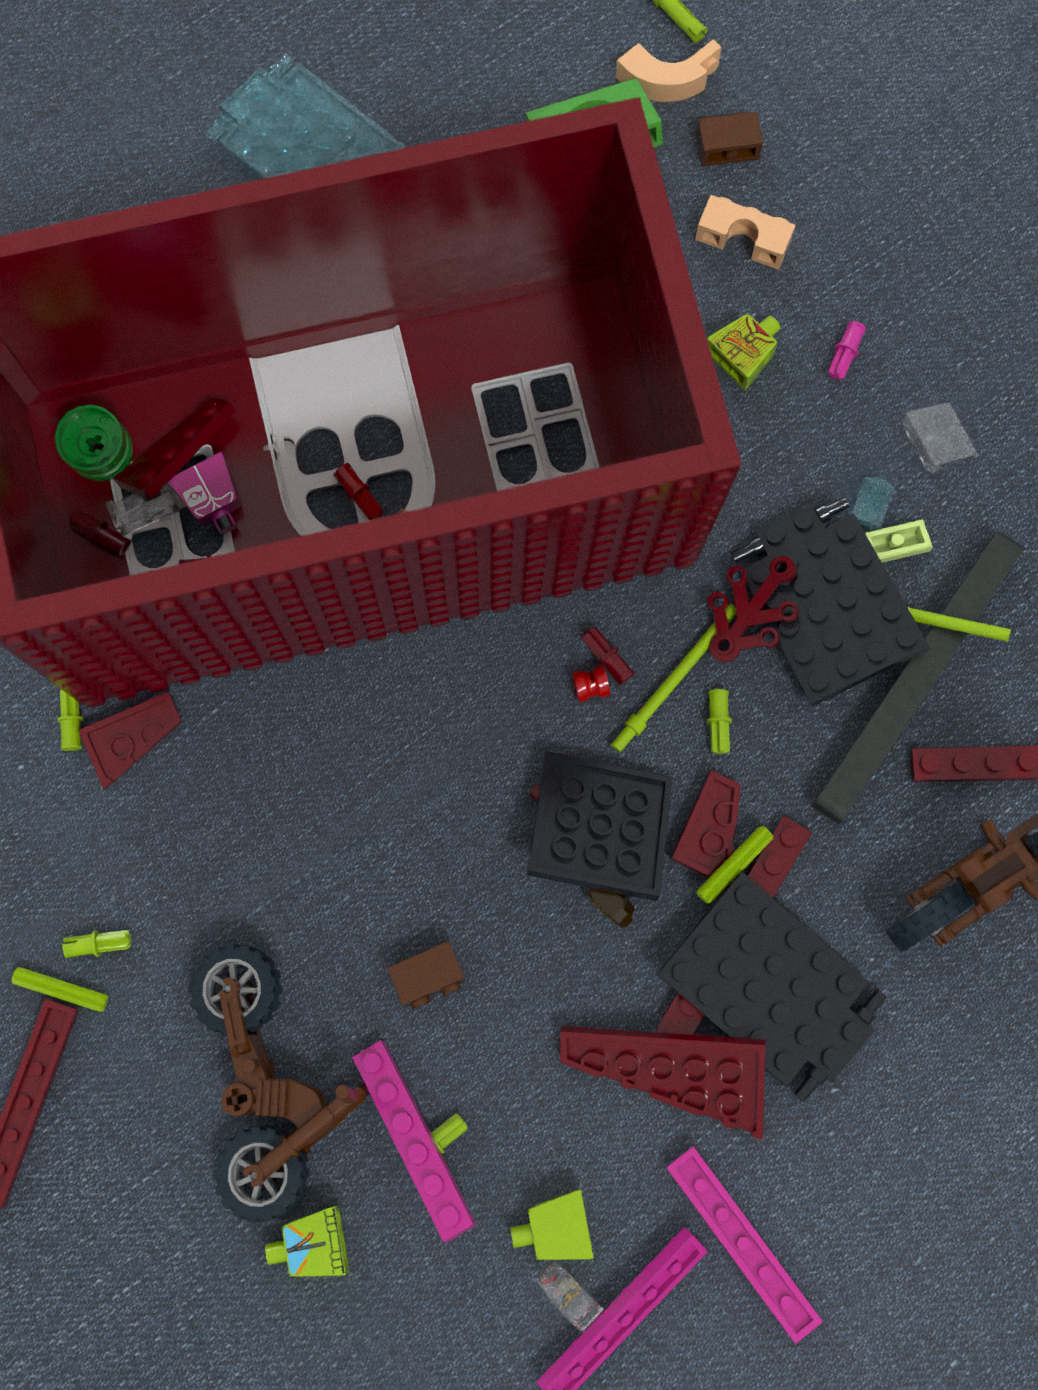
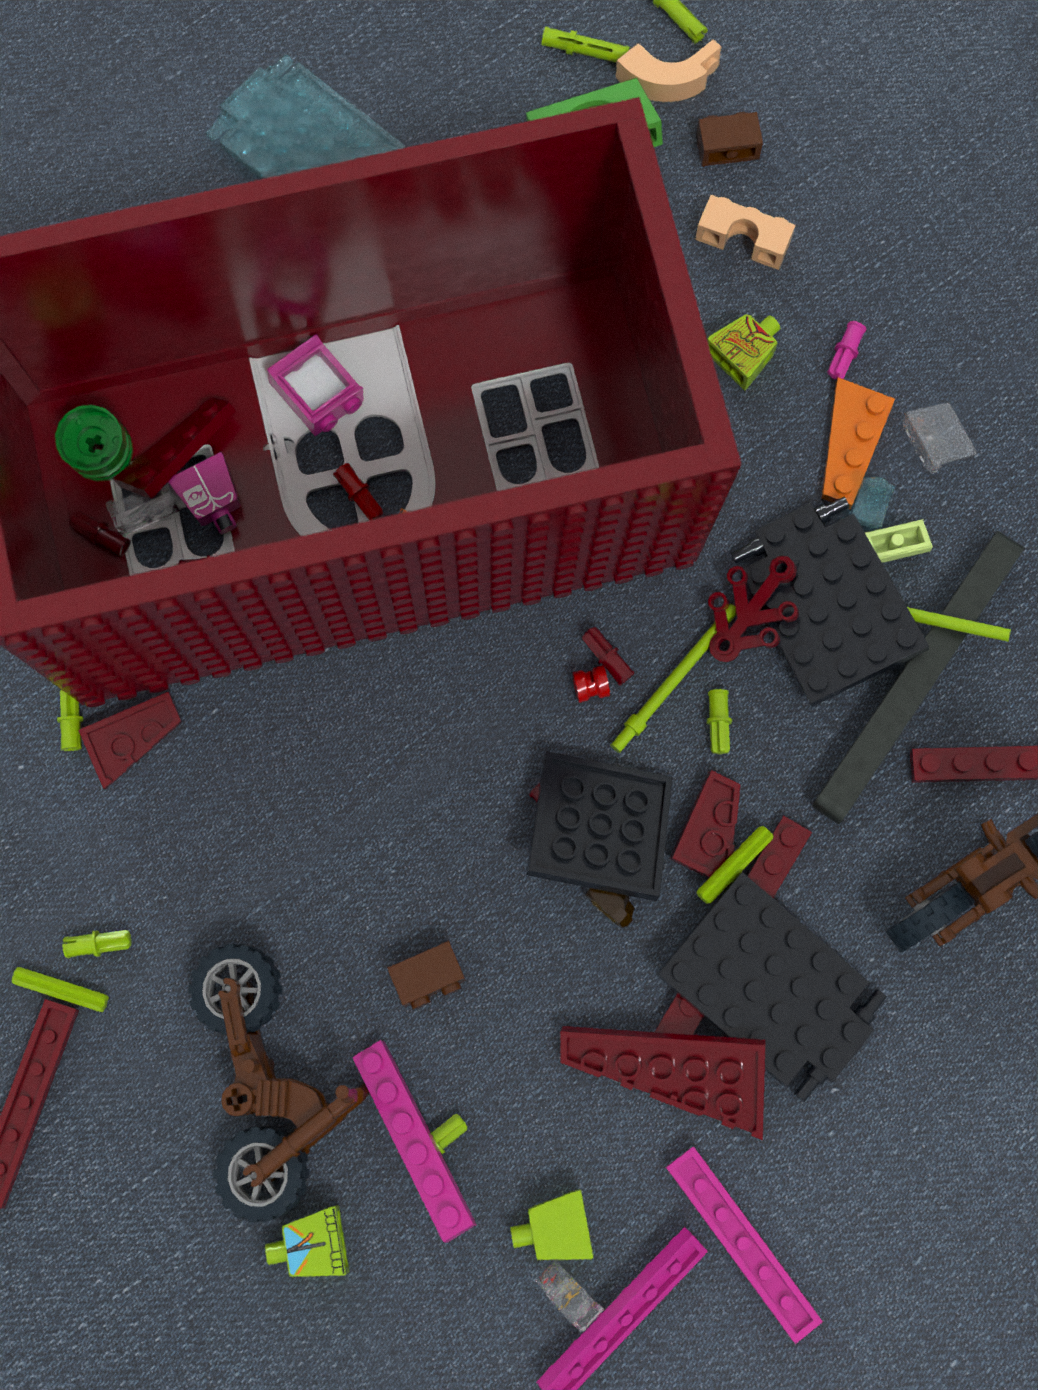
none -> dark pink window [267,334,364,436]
none -> lime pin [541,26,630,63]
none -> orange wing [821,377,895,509]

